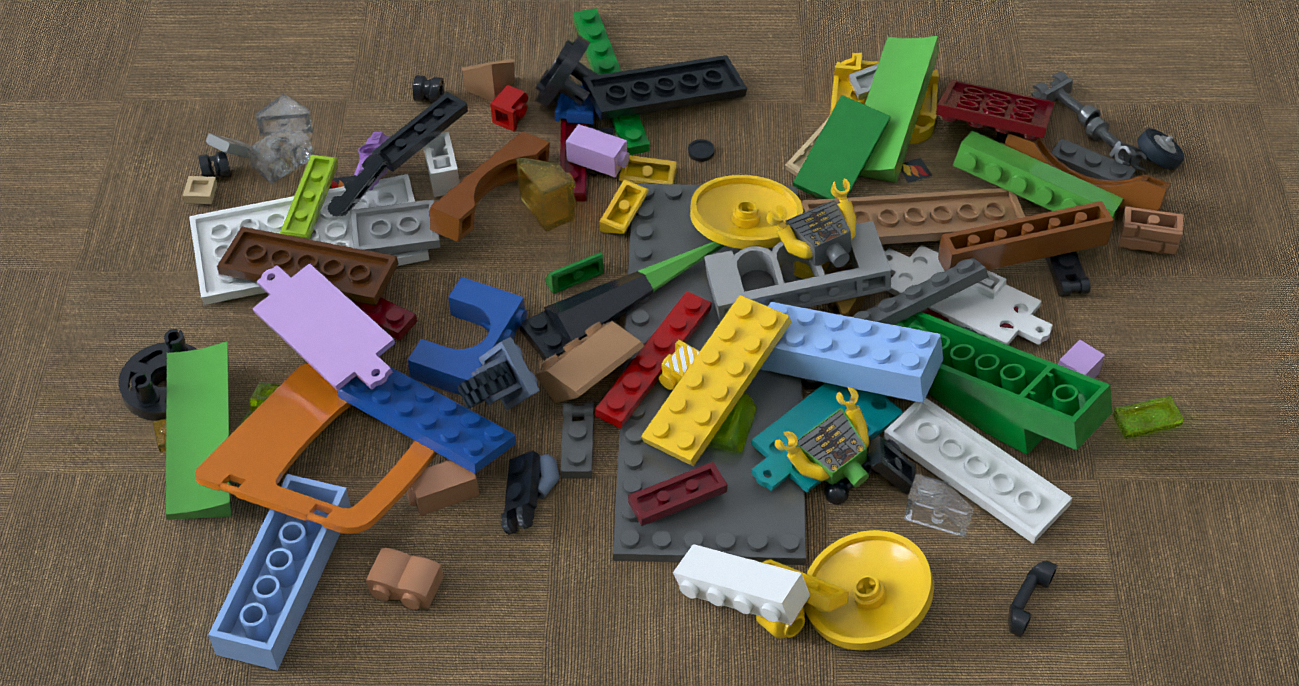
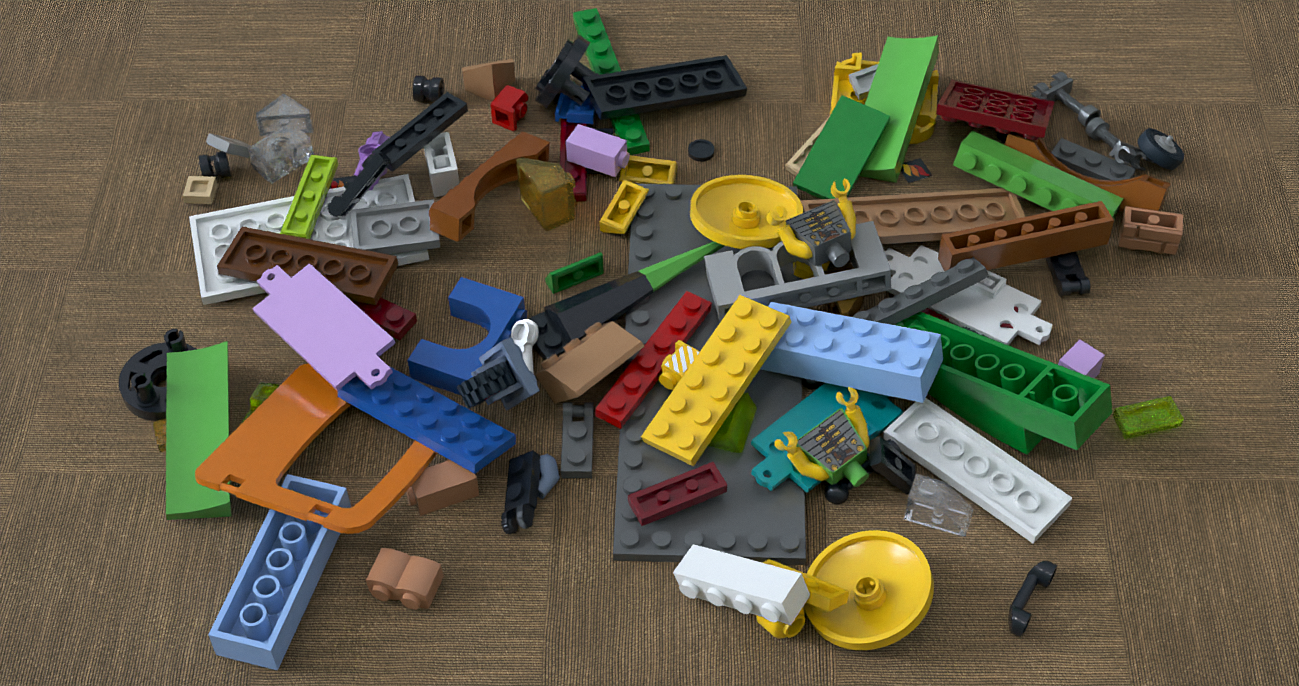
none -> white plate [511,319,539,374]

